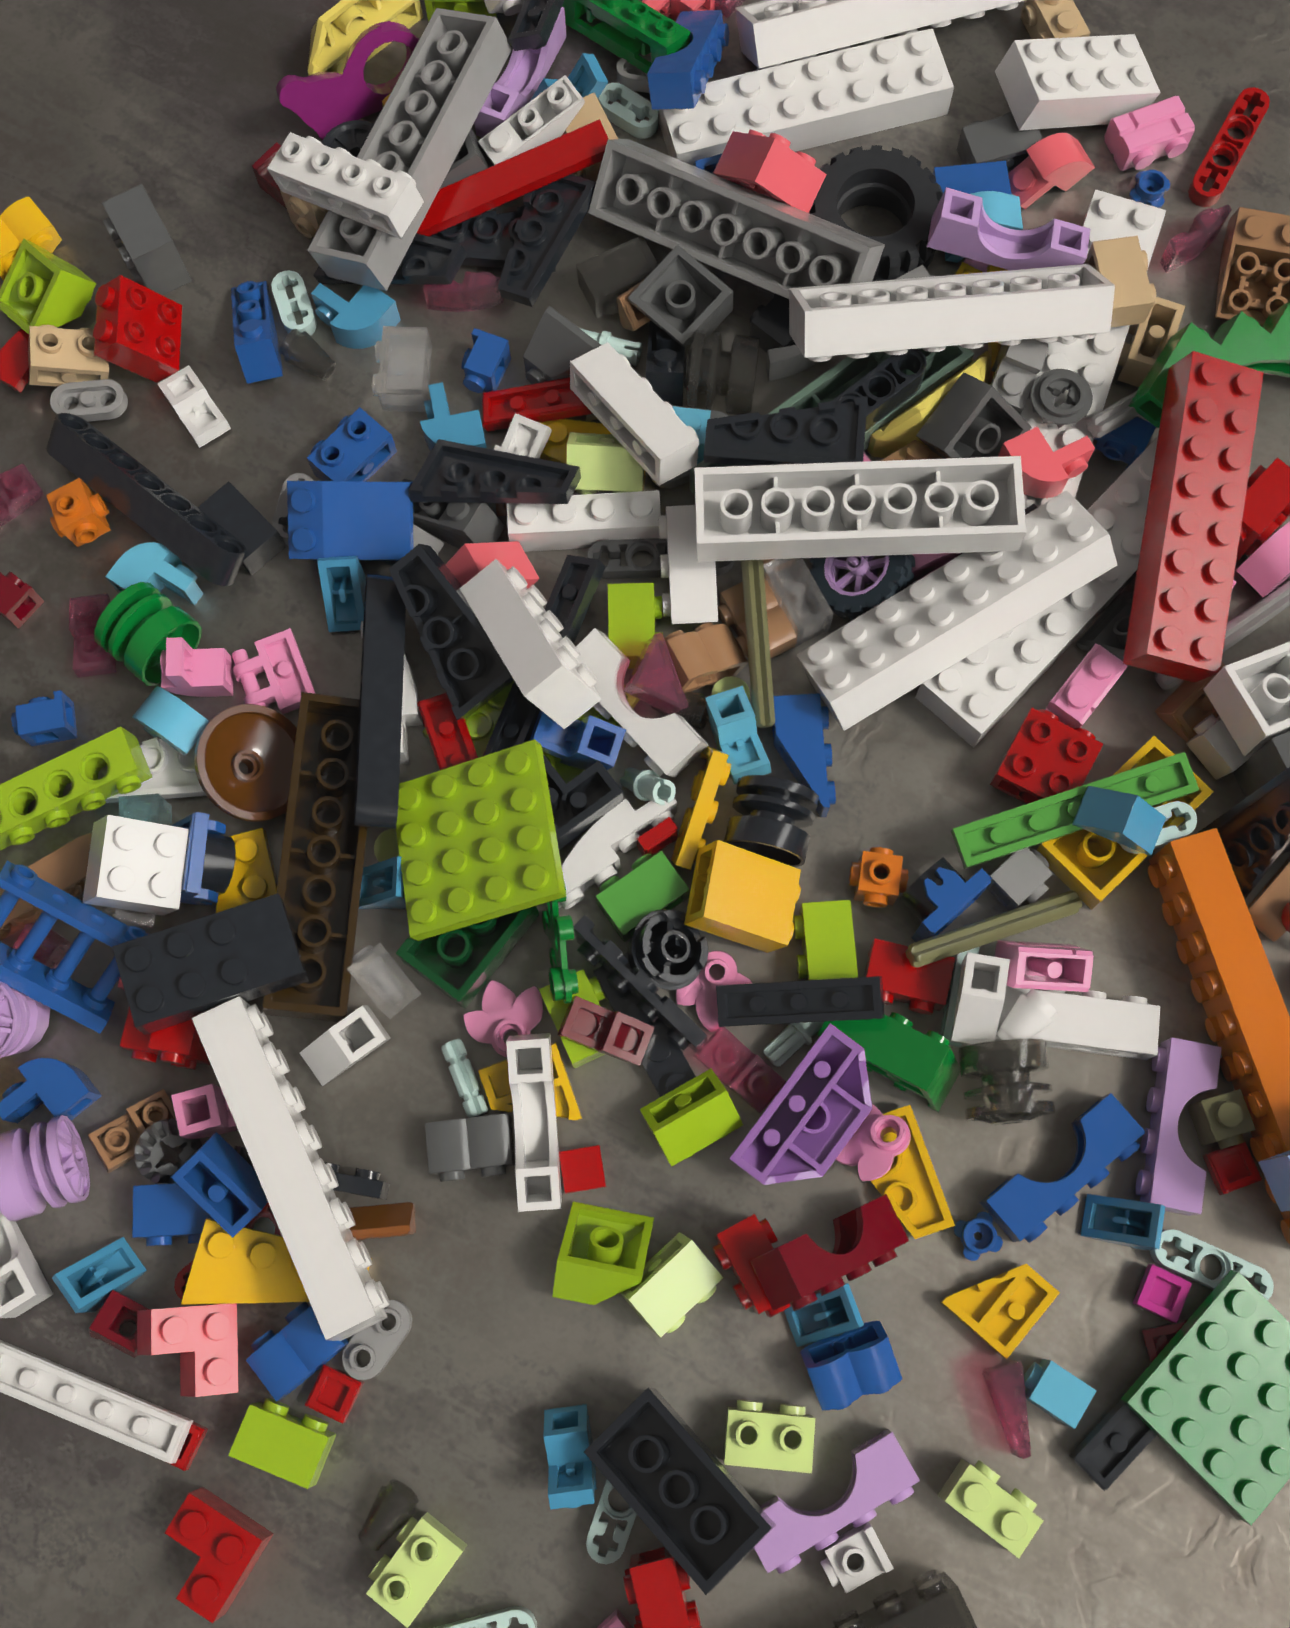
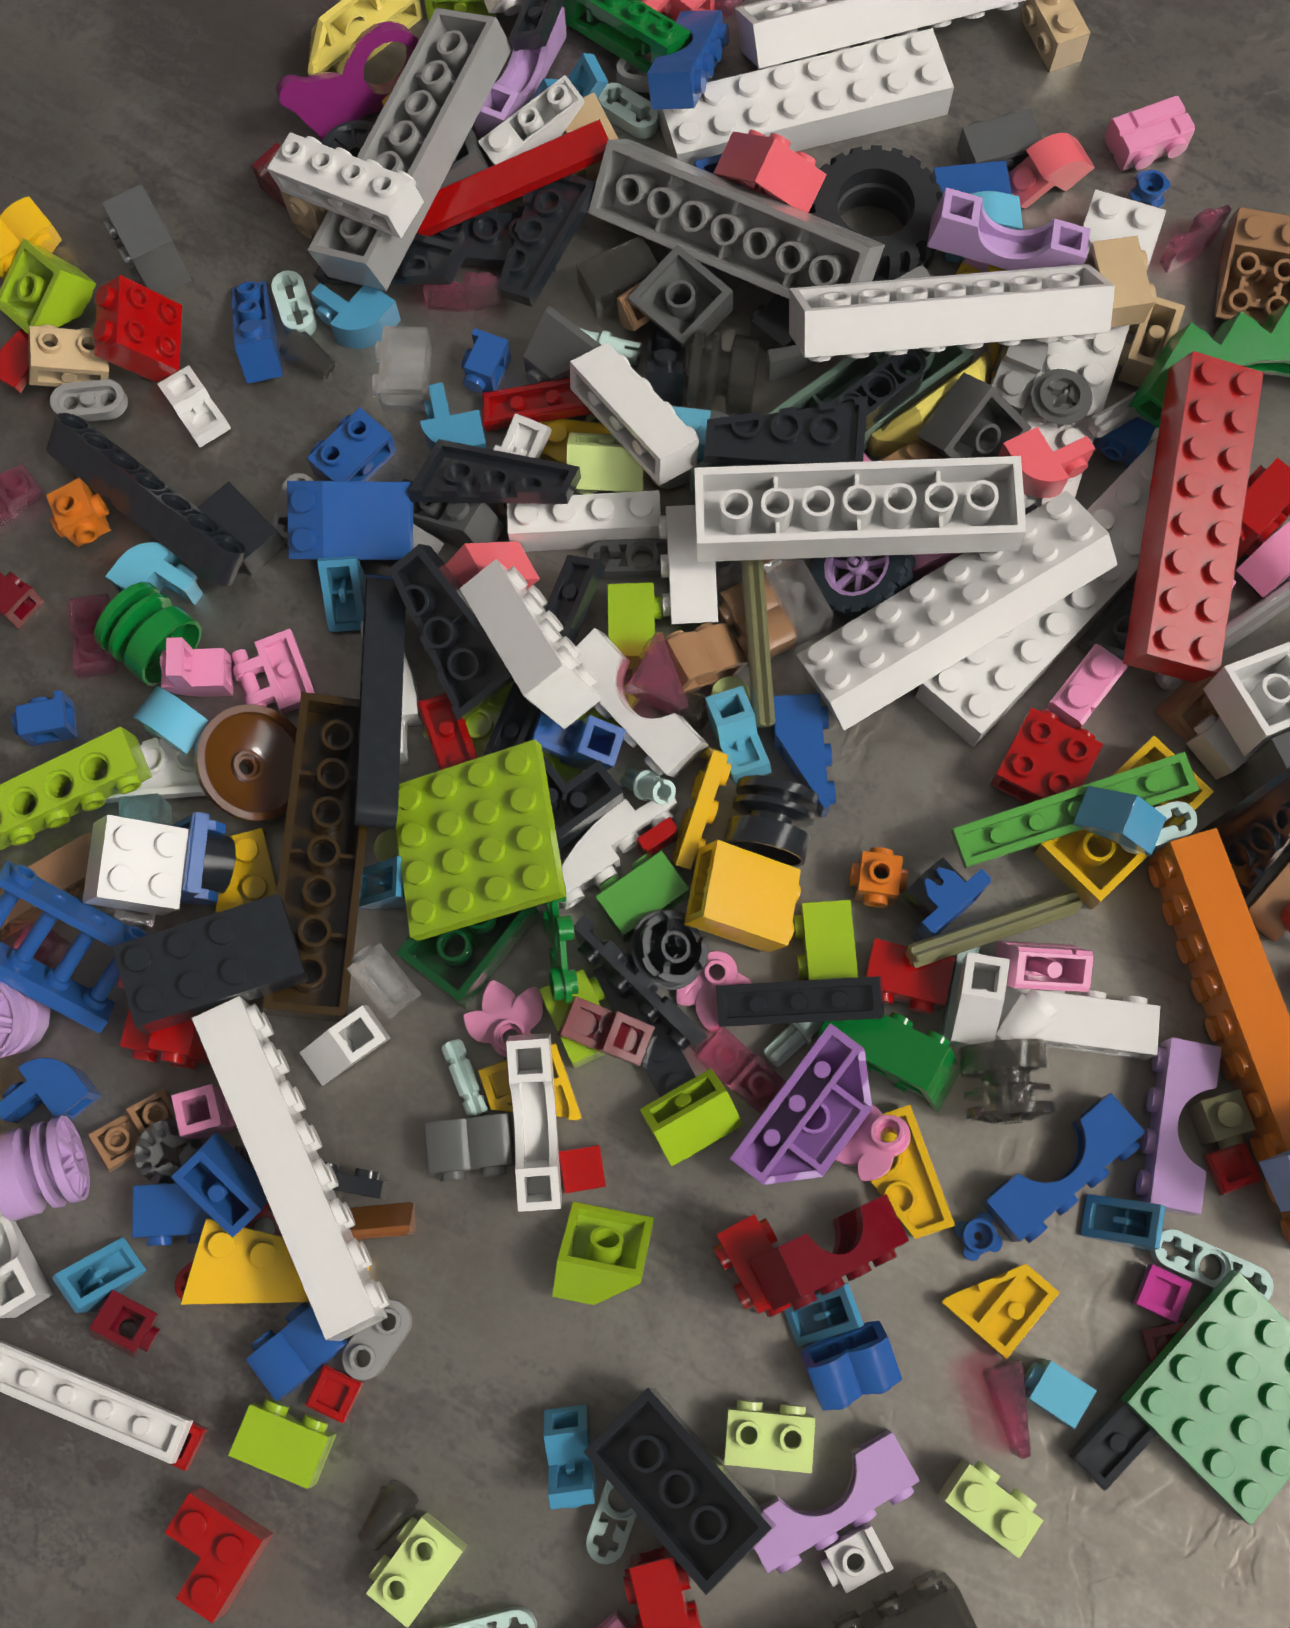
coral brick [137,1303,238,1397] -> none
yellowish green brick [620,1232,723,1338] -> none
light grey brick [987,848,1053,911] -> none
white brick [995,34,1161,131] -> none
red beam [1188,87,1270,207] -> none

